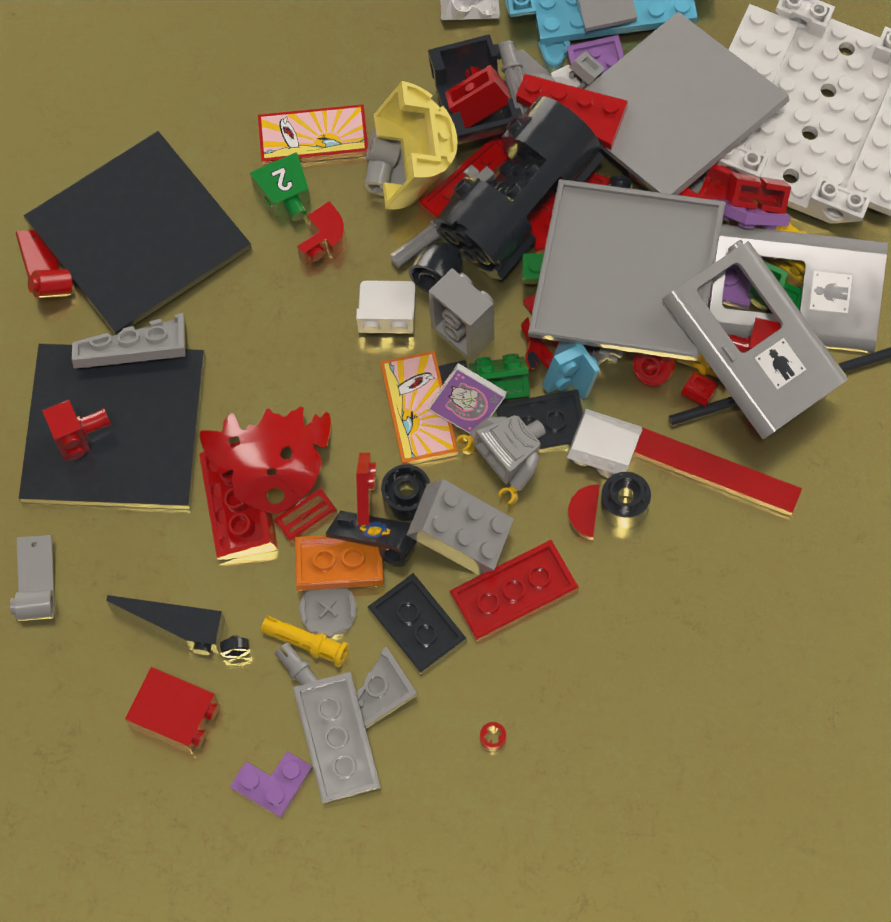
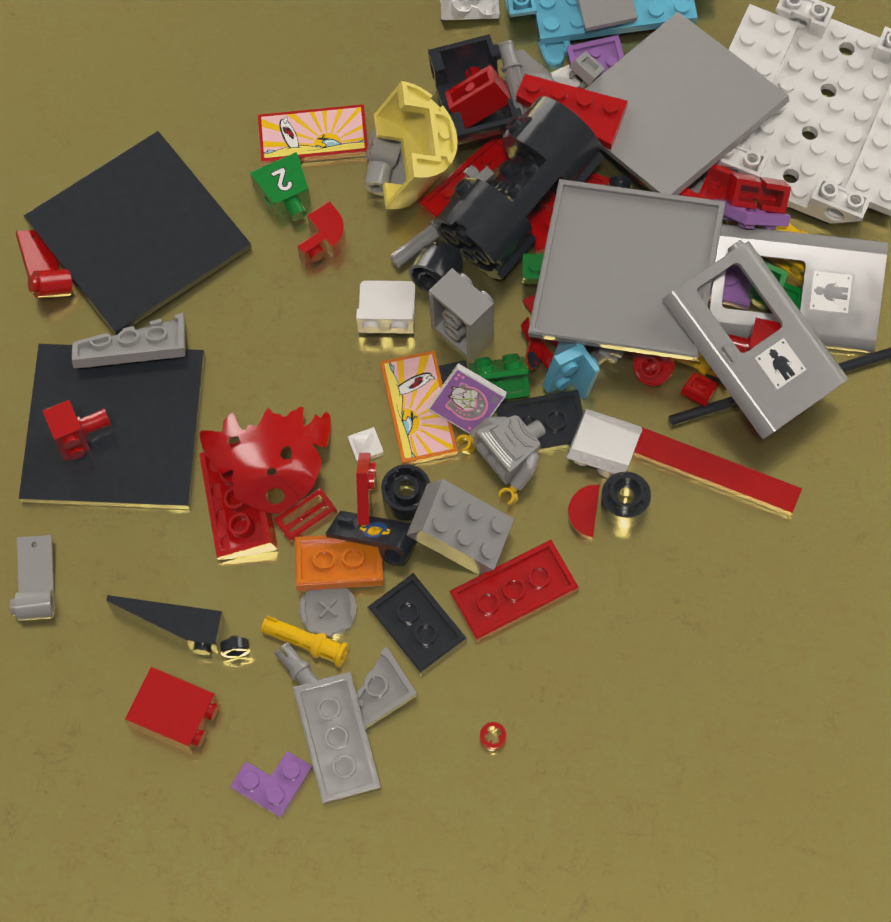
none -> white tile [347,427,384,464]

